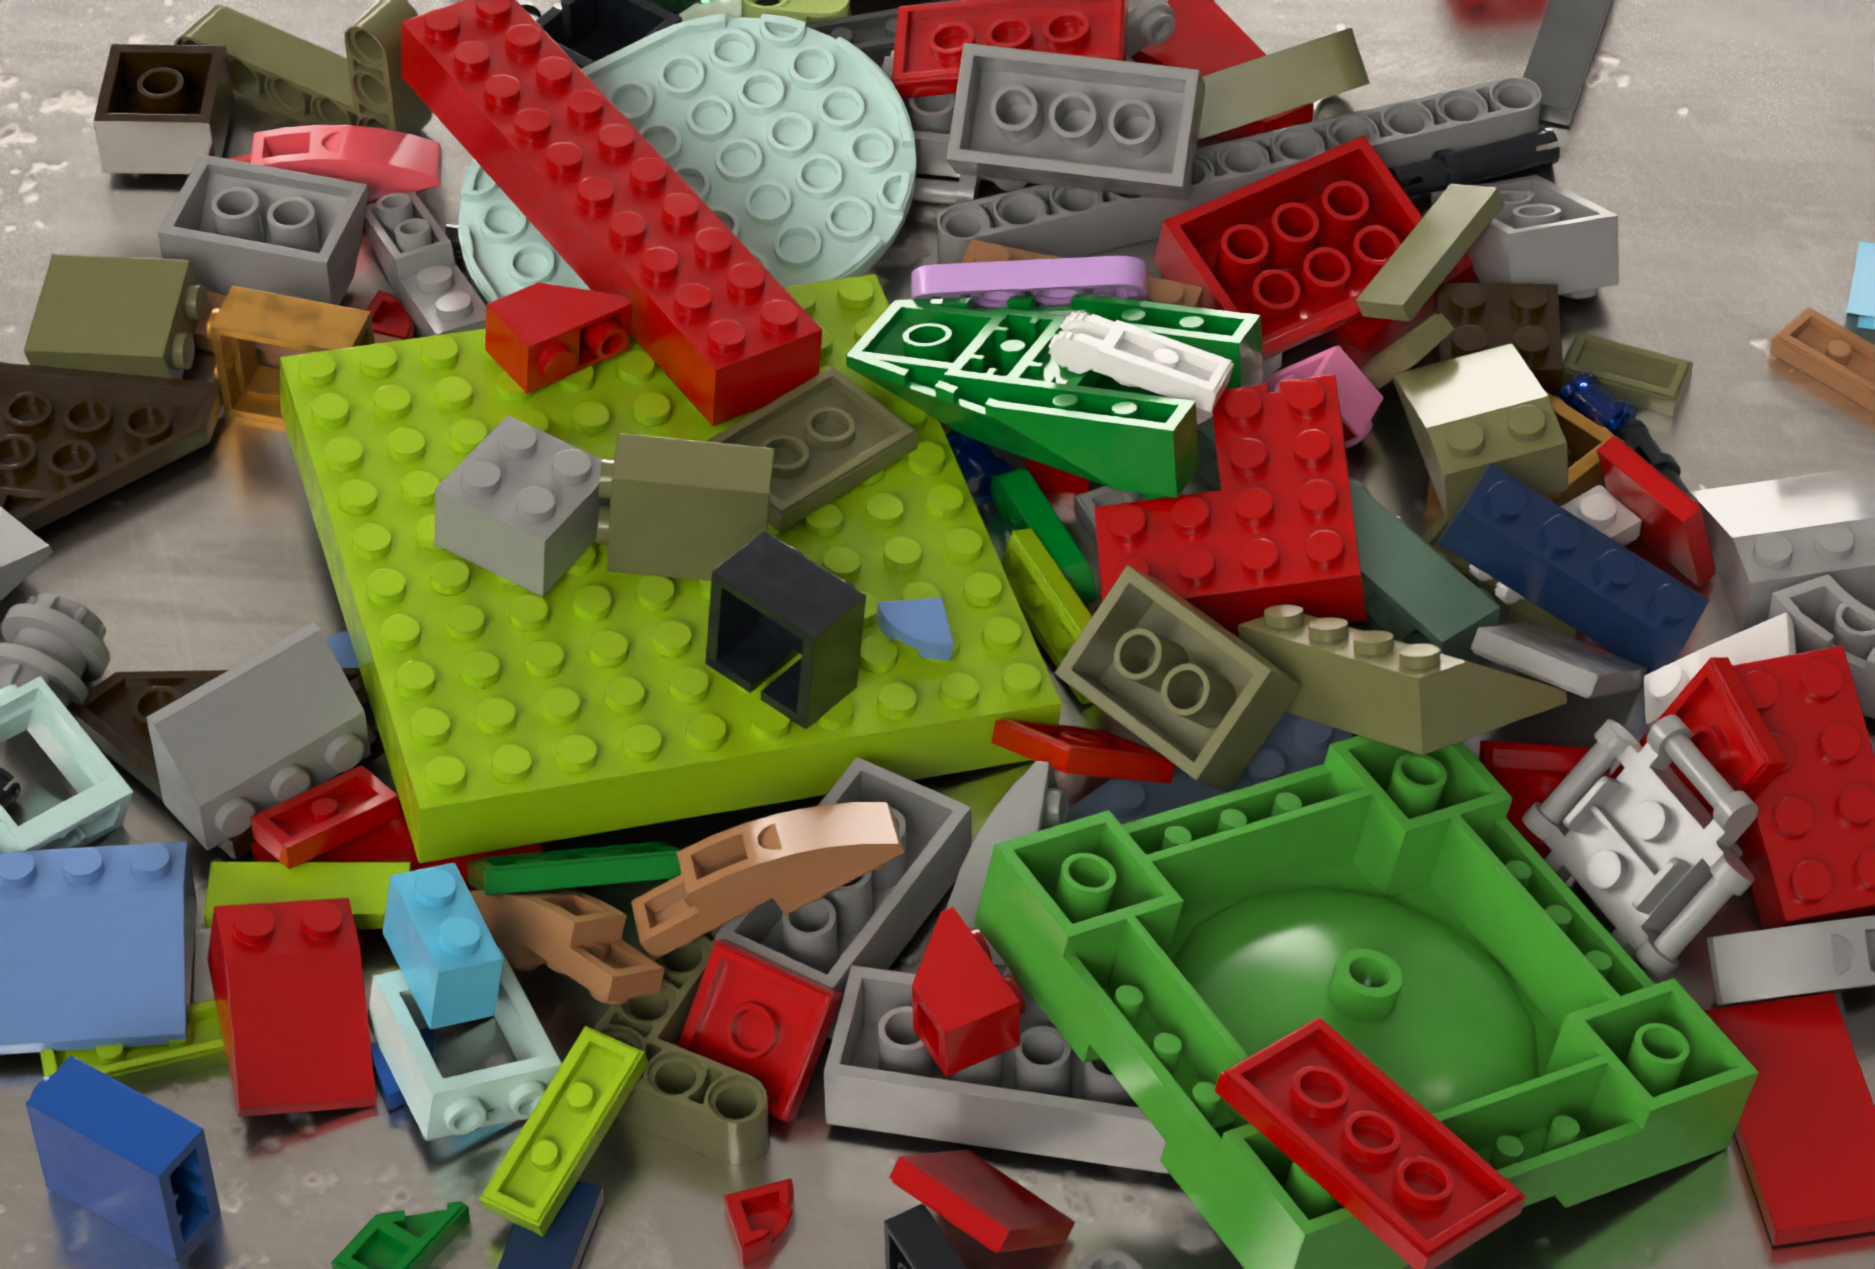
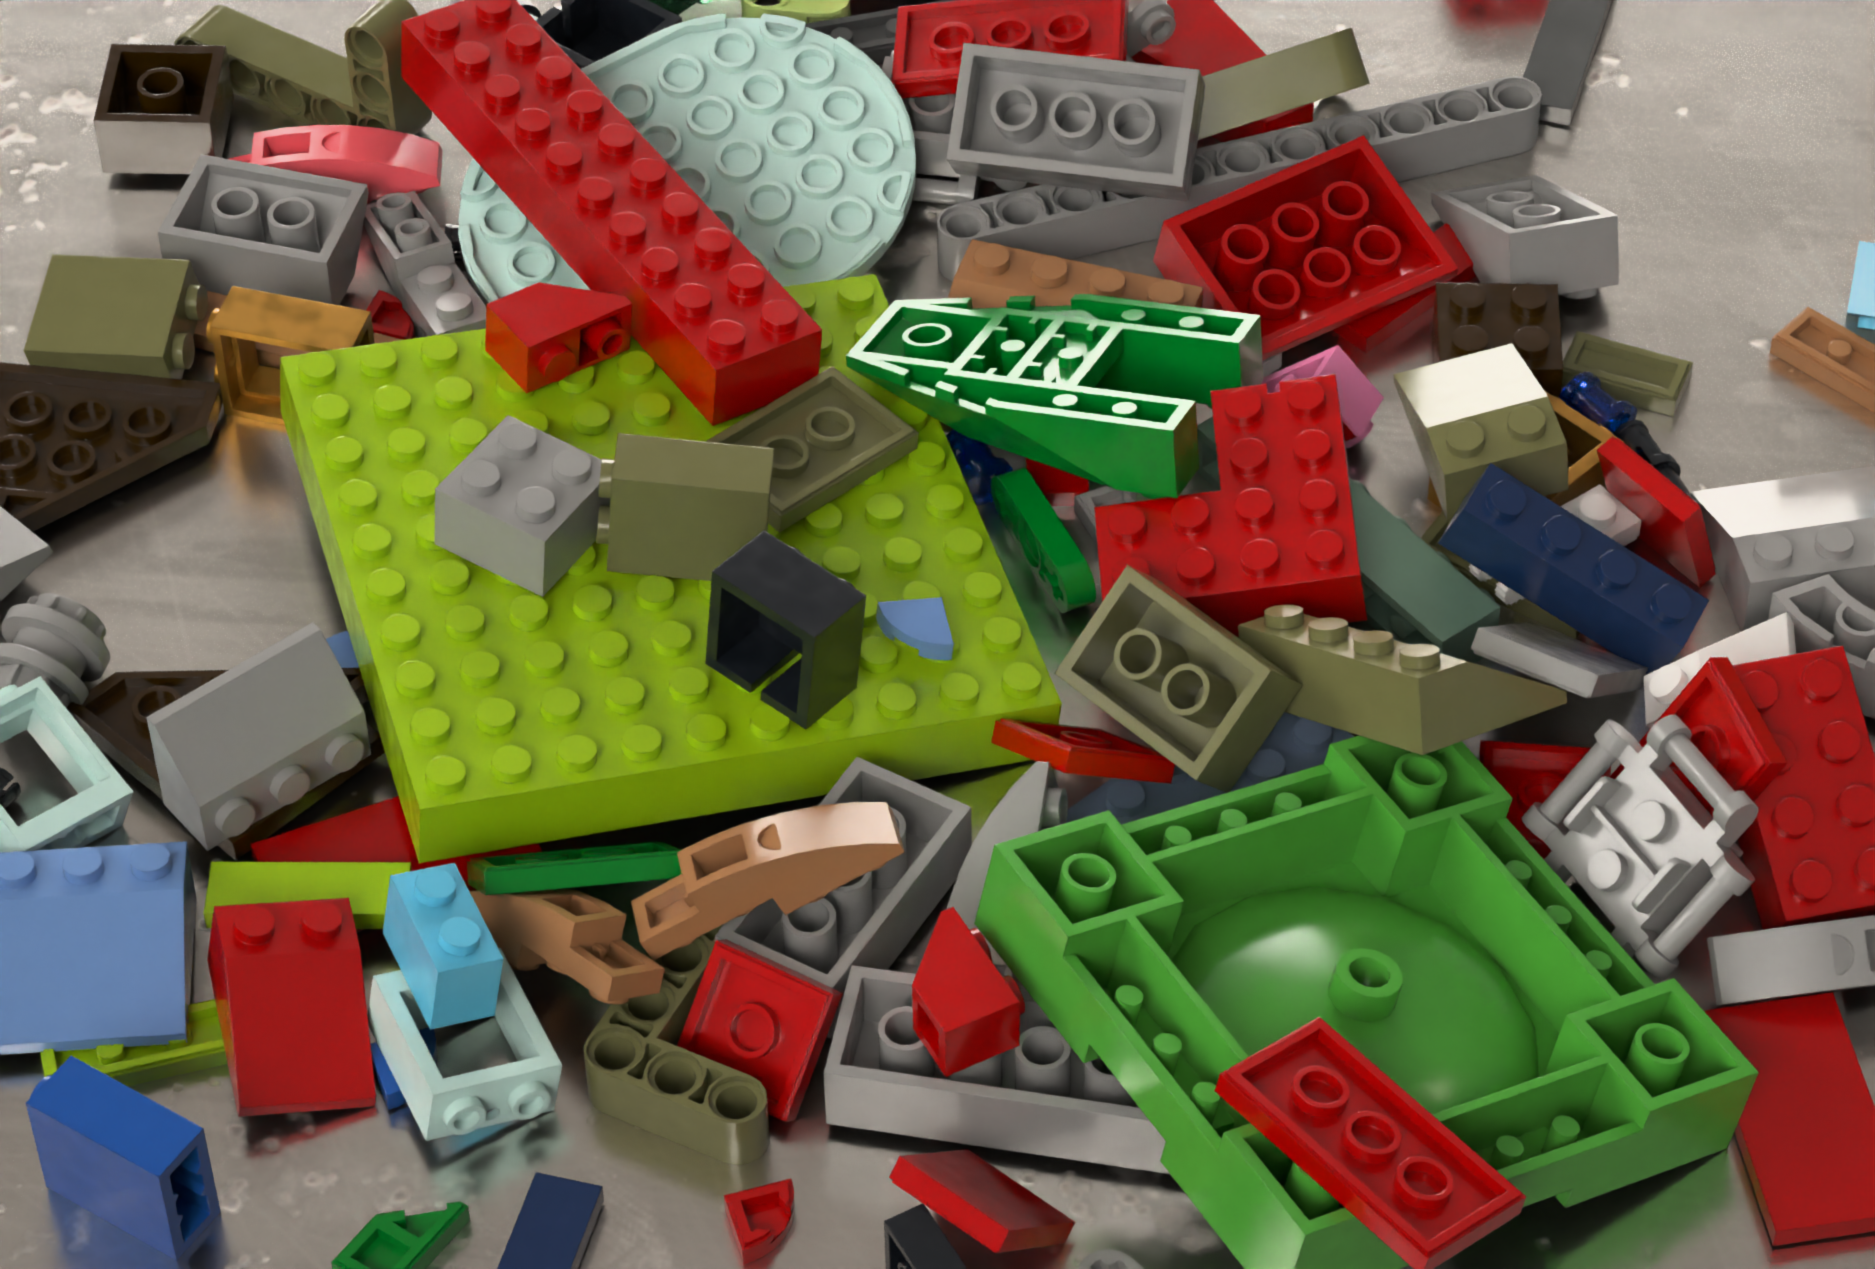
red plate [250,765,401,869] -> none
lime tile [479,1026,649,1237] -> none
lavender beam [911,256,1147,308] -> none
lime tile [1001,528,1092,704] -> none
white hinge [1048,311,1234,413] -> none
olive tile [1355,184,1505,322] -> none
olive tile [1360,313,1455,390] -> none
black pin [1388,127,1560,200] -> none

